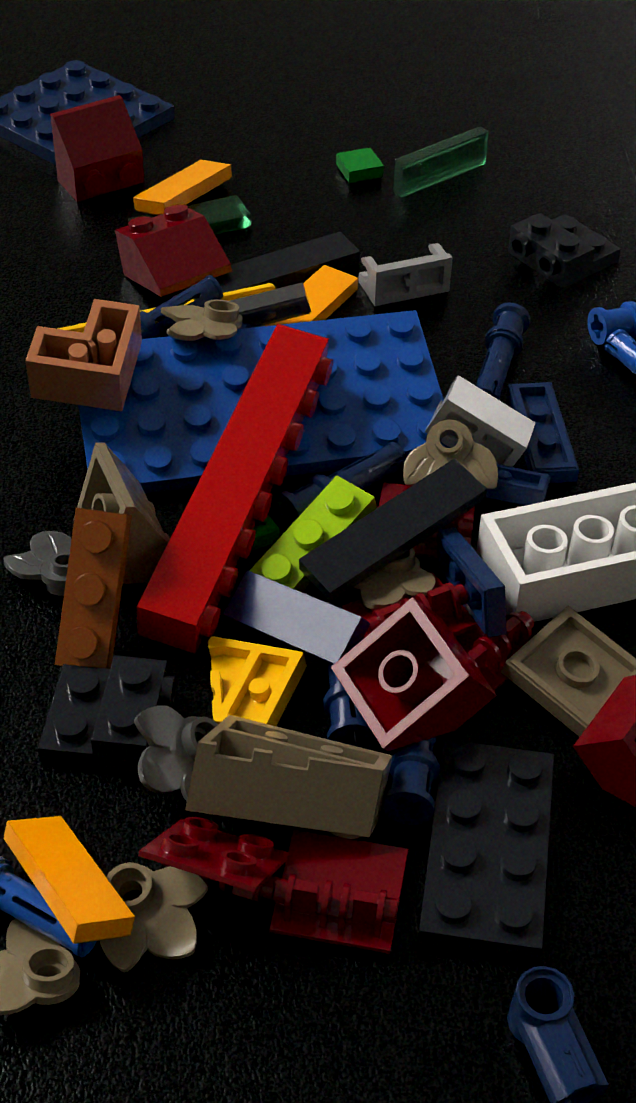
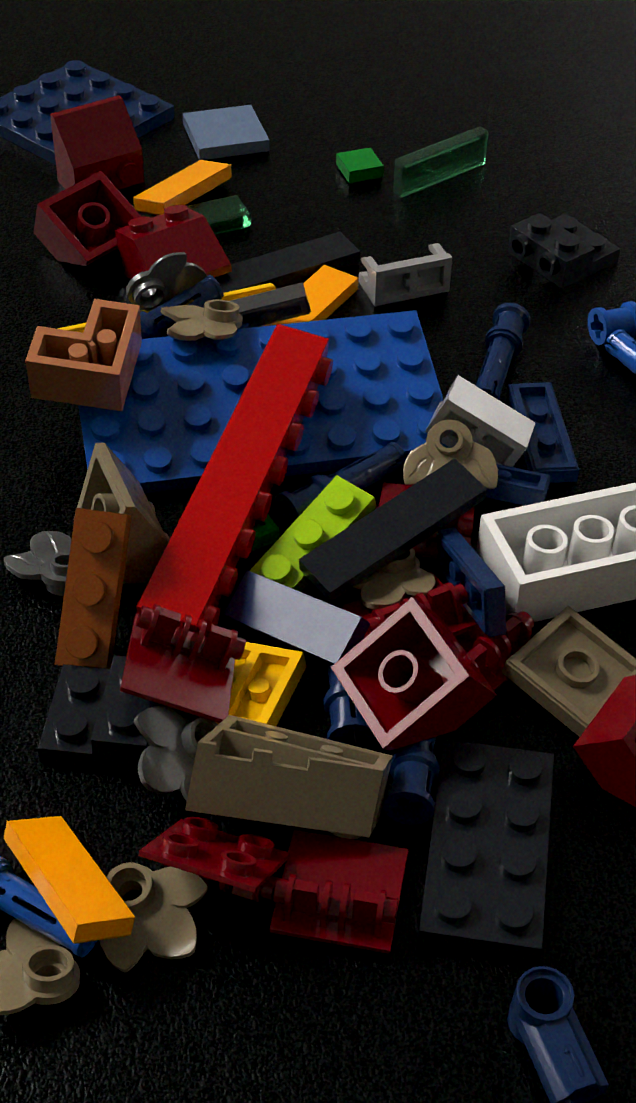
none -> dark red slope [34,171,142,266]
none -> dark red hinge [120,604,246,723]
none -> dark grey plate [126,252,207,311]
none -> sand blue tile [183,105,269,160]

